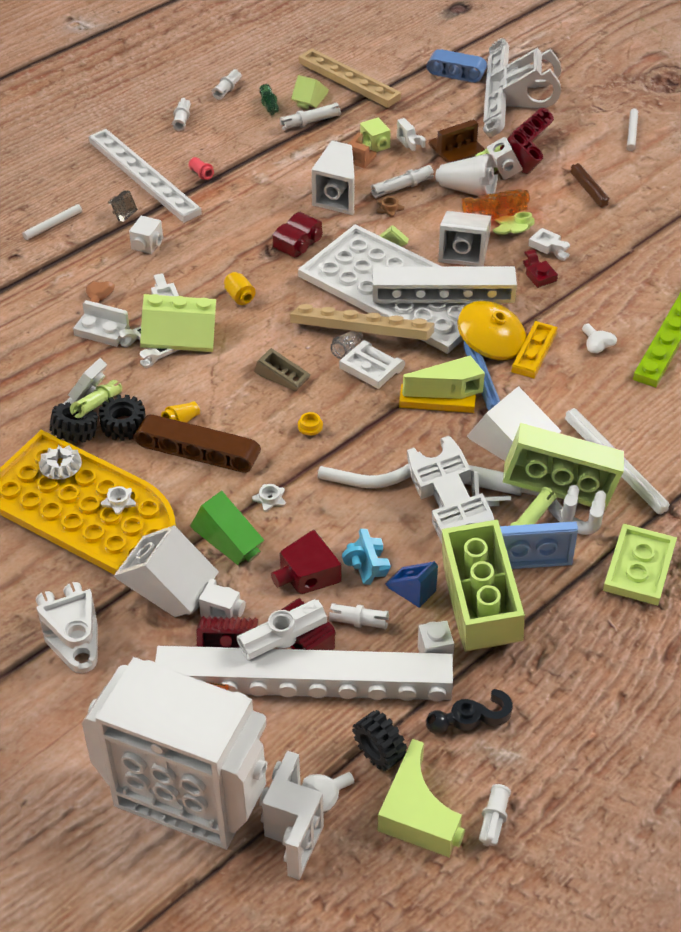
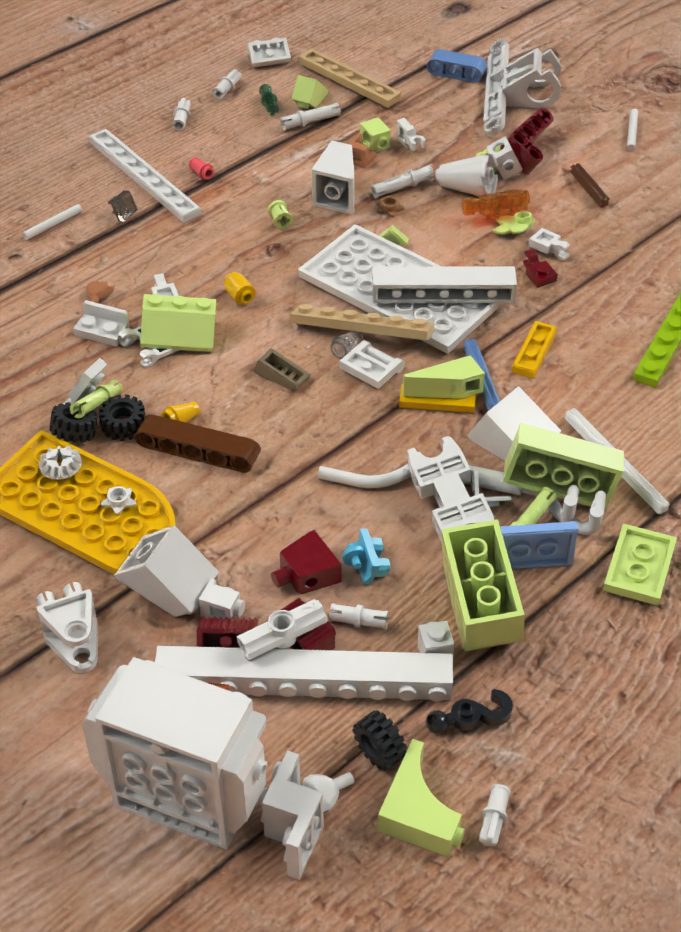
white brick [129,216,163,254] -> none
bright green slope [190,491,264,565] -> none
white plate [252,484,286,512] -> none
dark red brick [272,212,323,258] -> none
yellow plate [298,412,323,436] -> none
blue slope [385,561,438,608] -> none
reddish brown bracket [429,119,485,163] -> none
white slope [438,211,492,266] -> none
yellow dish [457,301,526,360] -> none
white rock [582,323,617,354] -> none
none -> white bracket [247,38,291,68]
none -> yellowish green bush [268,200,293,229]

